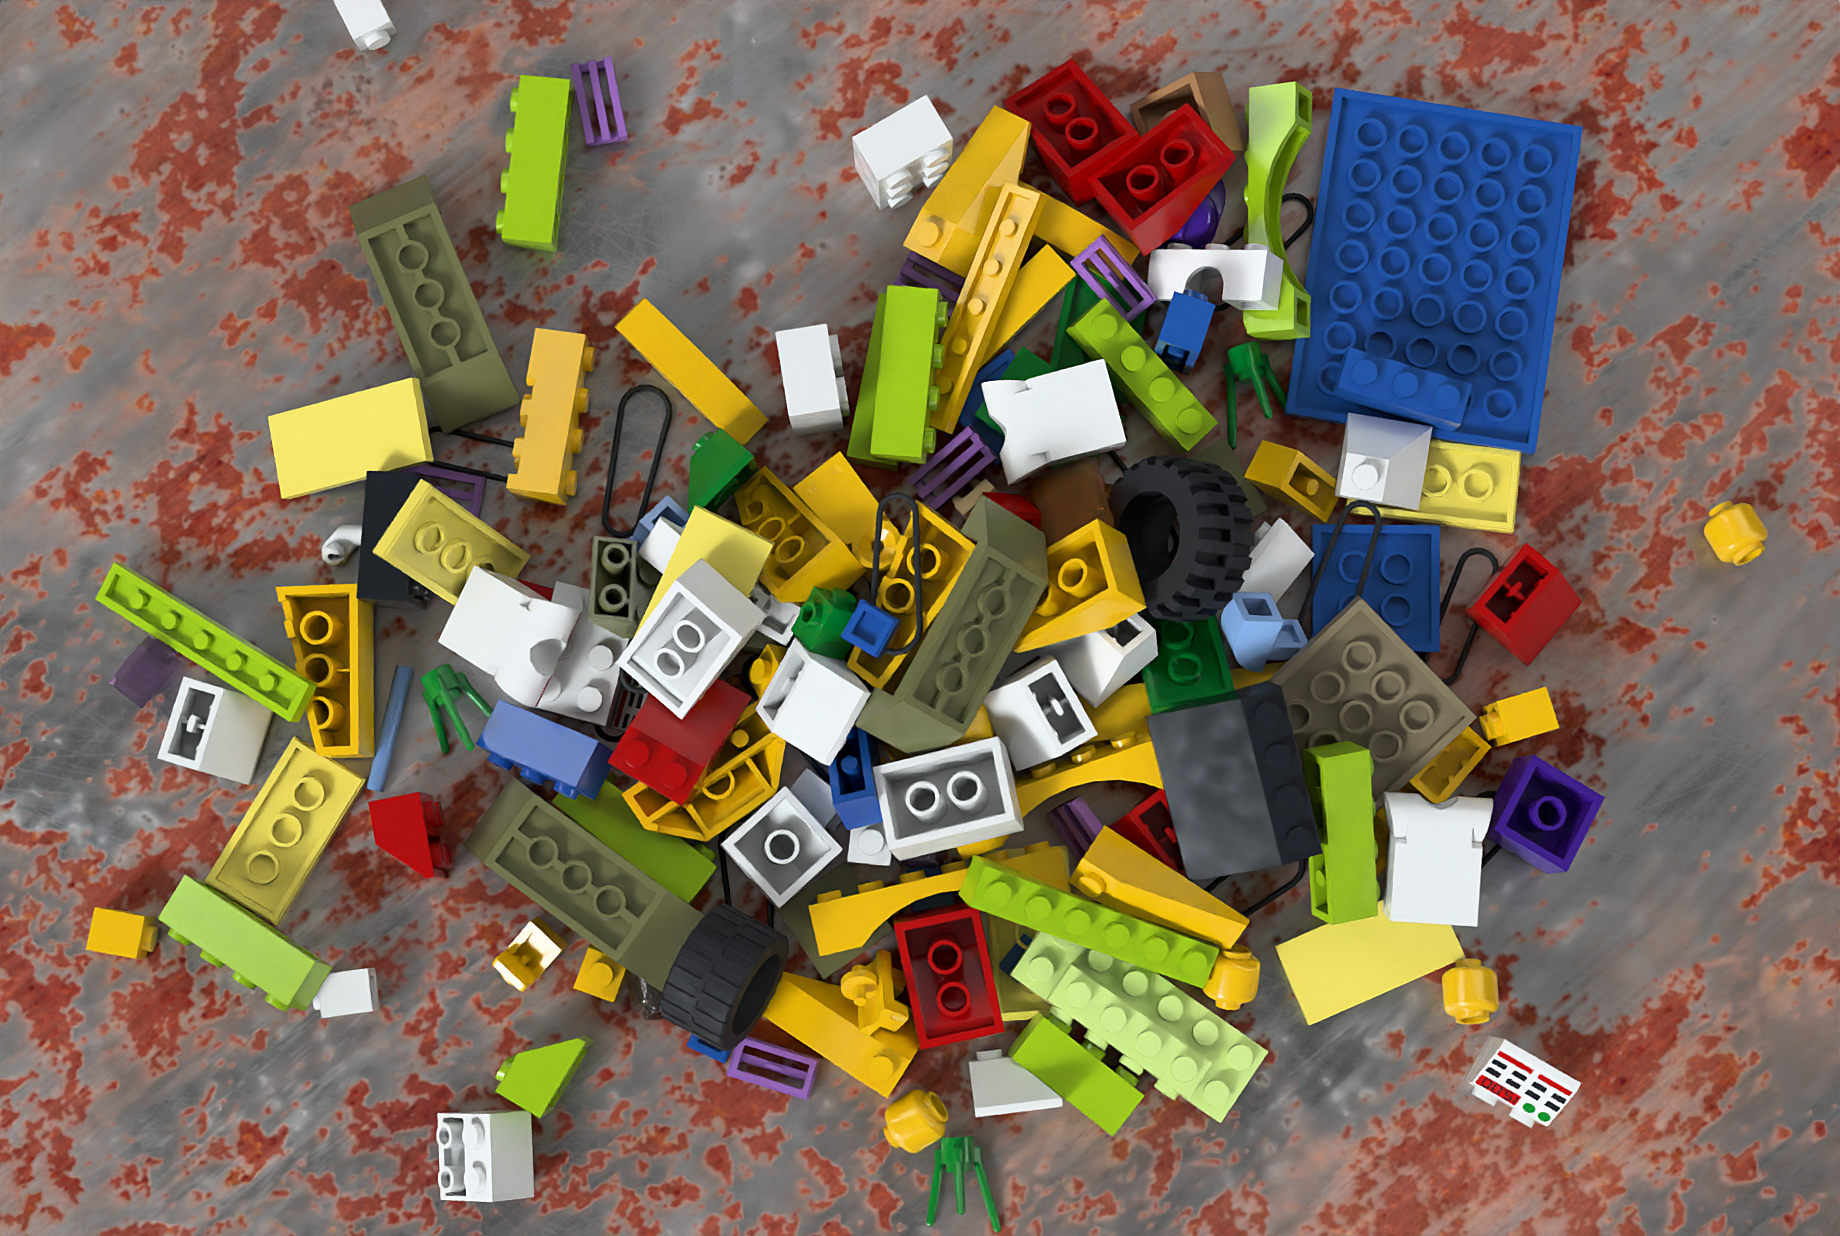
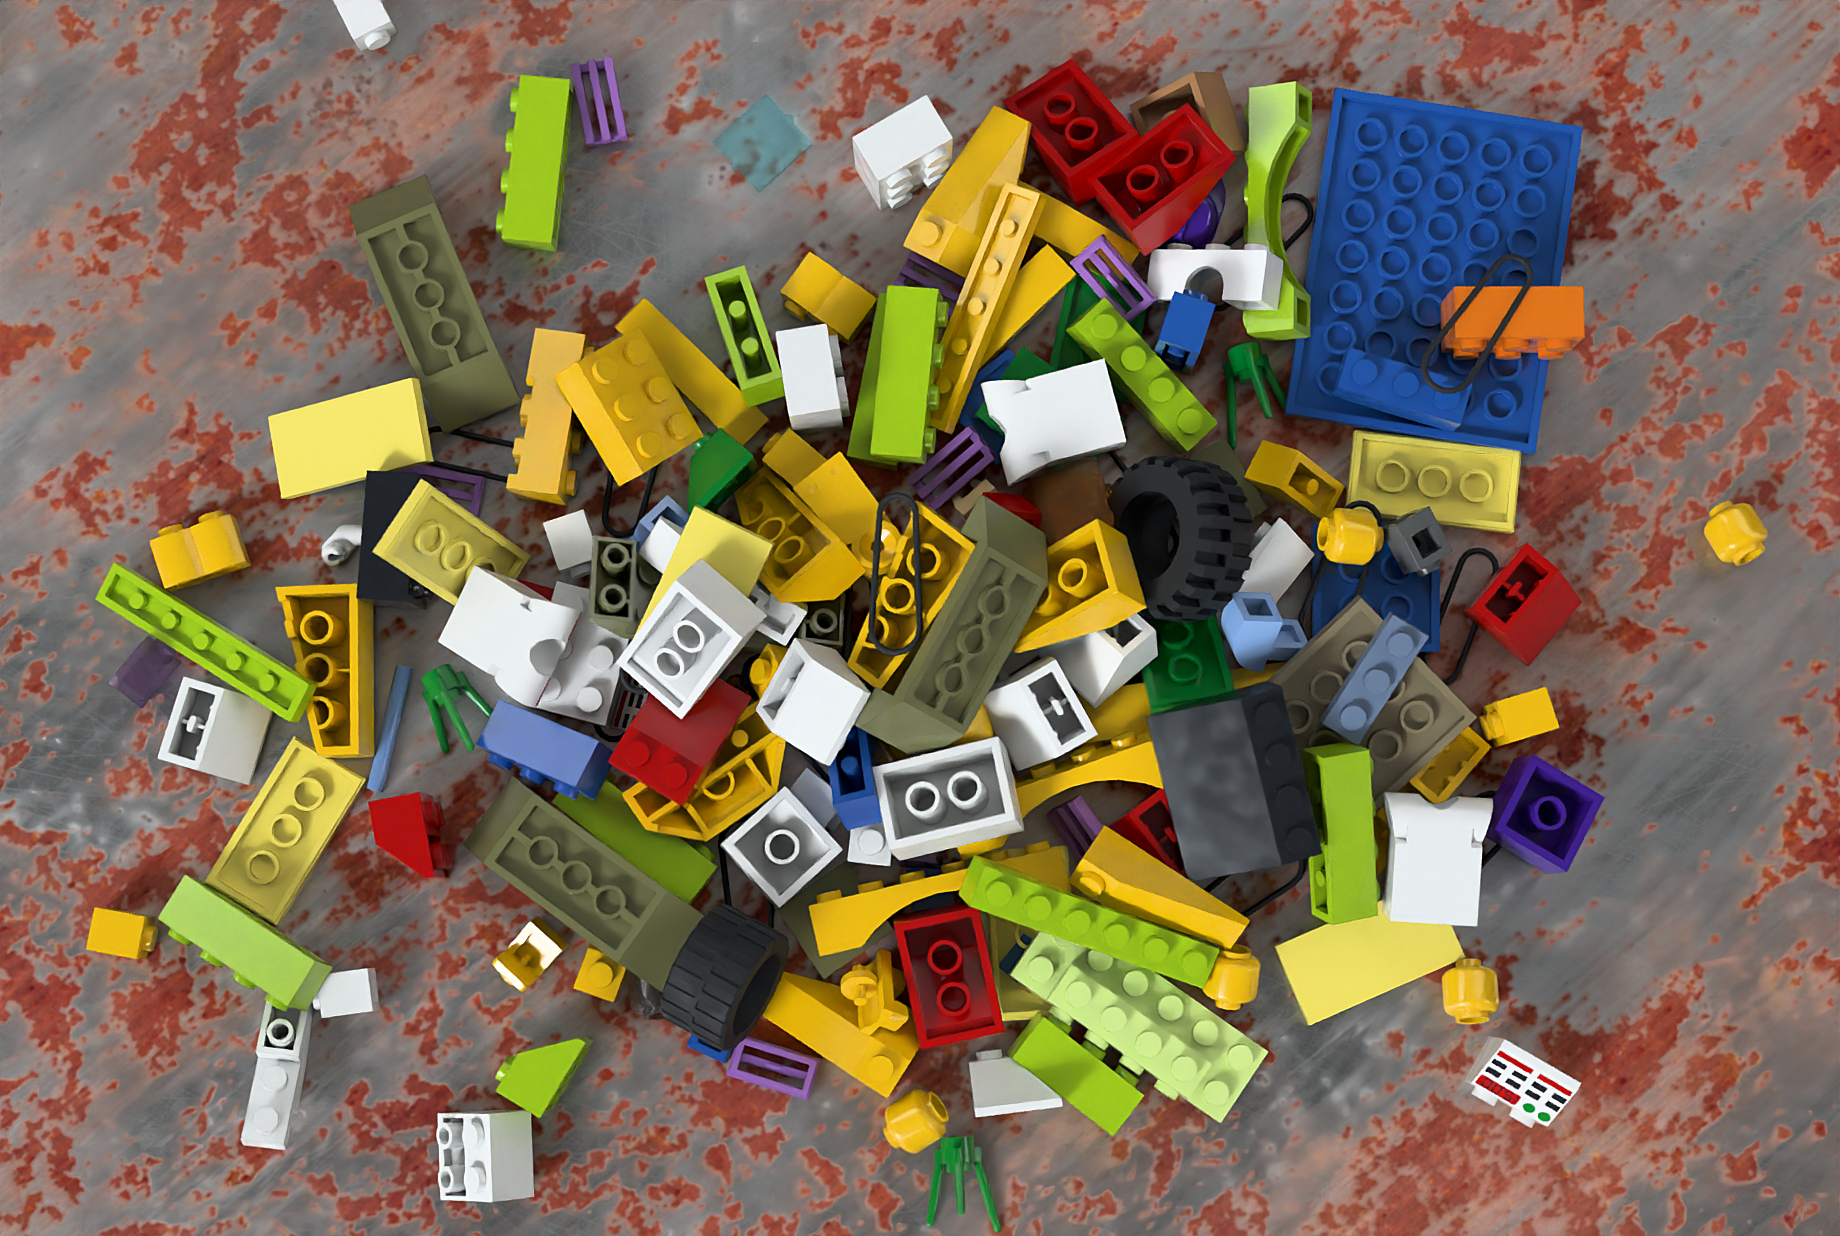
green brick [791,586,857,661] -> none
blue tile [840,599,902,659] -> none
white slope [1334,413,1433,510] -> none
none -> yellow brick [149,511,251,592]
none -> white slope [241,1001,314,1150]
none -> white brick [543,510,595,579]
none -> yellow brick [553,326,704,486]
none -> lime brick [704,265,785,408]
none -> clear light blue piece [713,94,813,193]
none -> yellow brick [762,428,828,491]
none -> yellow brick [780,252,878,345]
none -> yellow head [1317,508,1384,565]
none -> sand blue plate [1320,611,1429,745]
none -> dark grey brick [1382,506,1452,577]
none -> black piece [1421,254,1533,394]
none -> orange brick [1440,286,1585,360]

